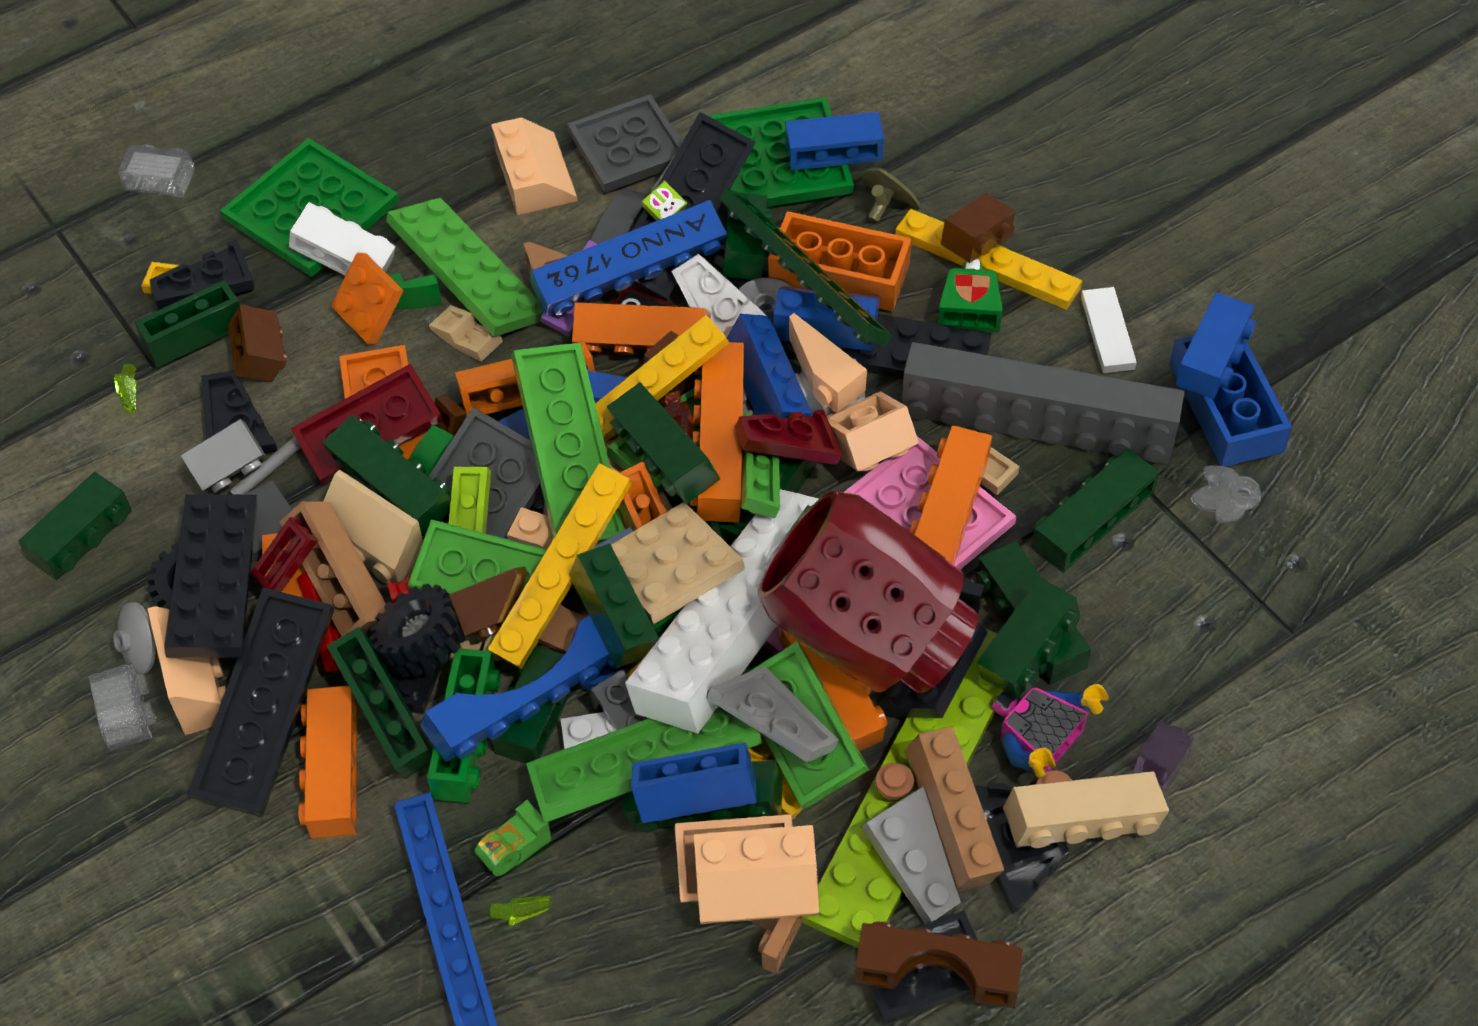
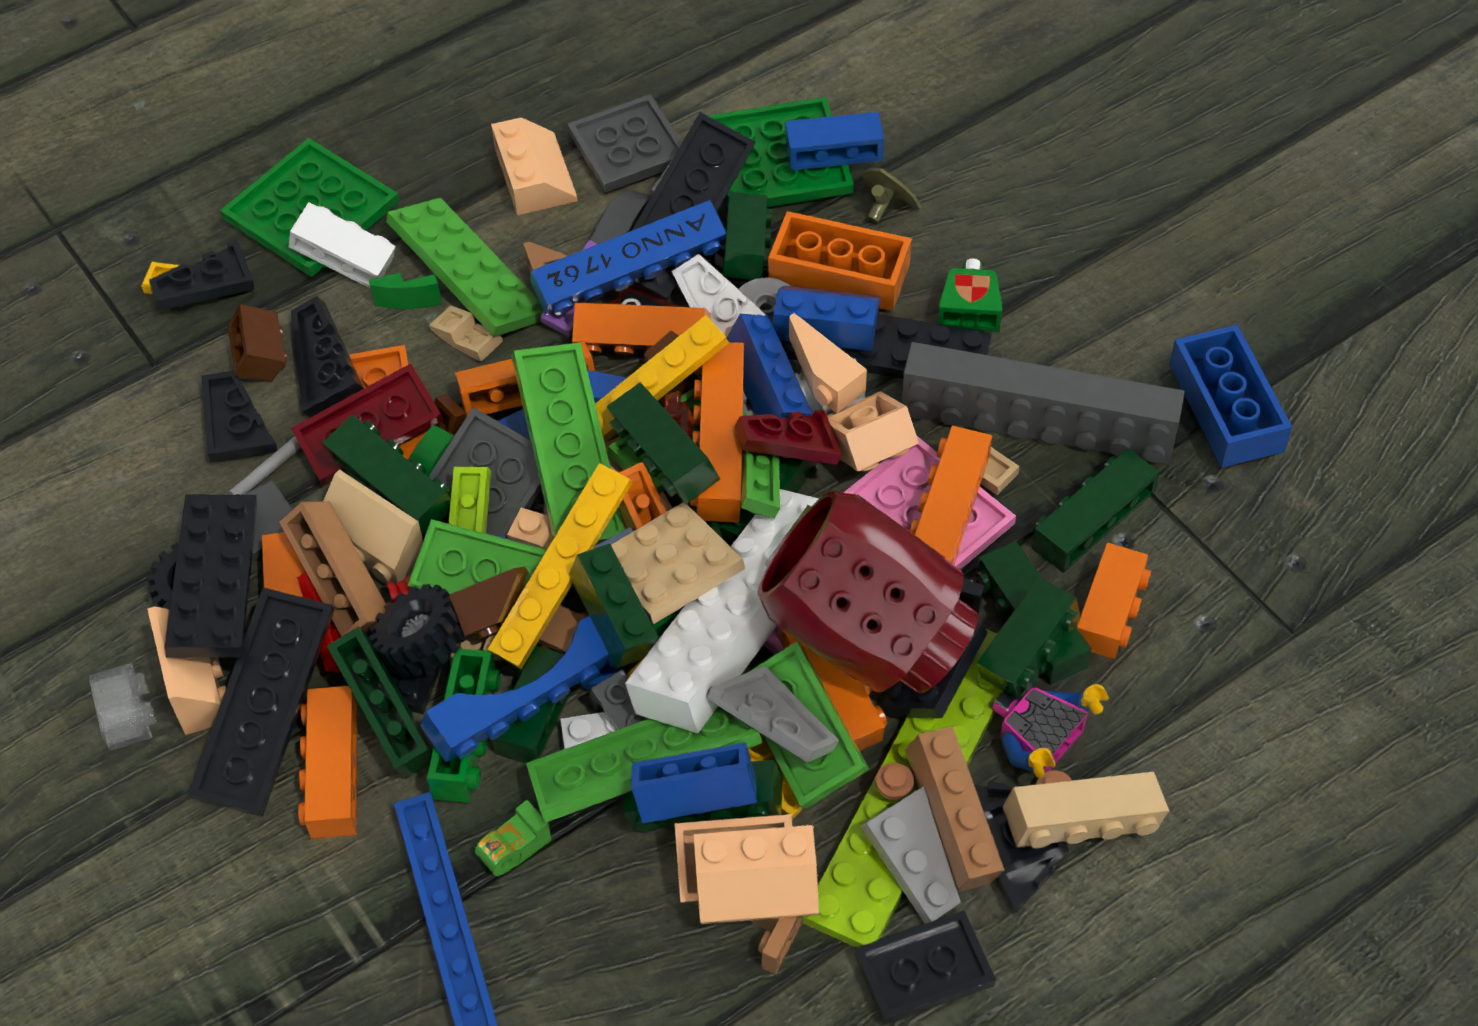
dark green brick [18,472,132,581] -> none
clear neon green bar [113,364,137,413] -> none
light grey dish [113,602,156,674] -> none
clear brick [118,144,195,198] -> none
dark green brick [134,280,240,368] -> none
light grey brick [180,419,266,494] -> none
dark red tile [250,517,318,592] -> none
orange plate [331,253,404,344] -> none
clear neon green bar [490,895,553,926] -> none
tile [641,181,687,221] -> none
dark green plate [719,188,893,347] -> none
reddish brown arch [855,921,1023,1009] -> none
yellow plate [895,209,1082,310] -> none
reddish brown brick [941,193,1016,263] -> none
white tile [1081,287,1137,373] -> none
clear purple brick [1134,721,1194,790] -> none
blue brick [1176,292,1256,399] -> none
clear plate [1191,465,1261,523] -> none
none -> black wing [291,296,364,417]
none -> orange brick [1077,542,1152,659]

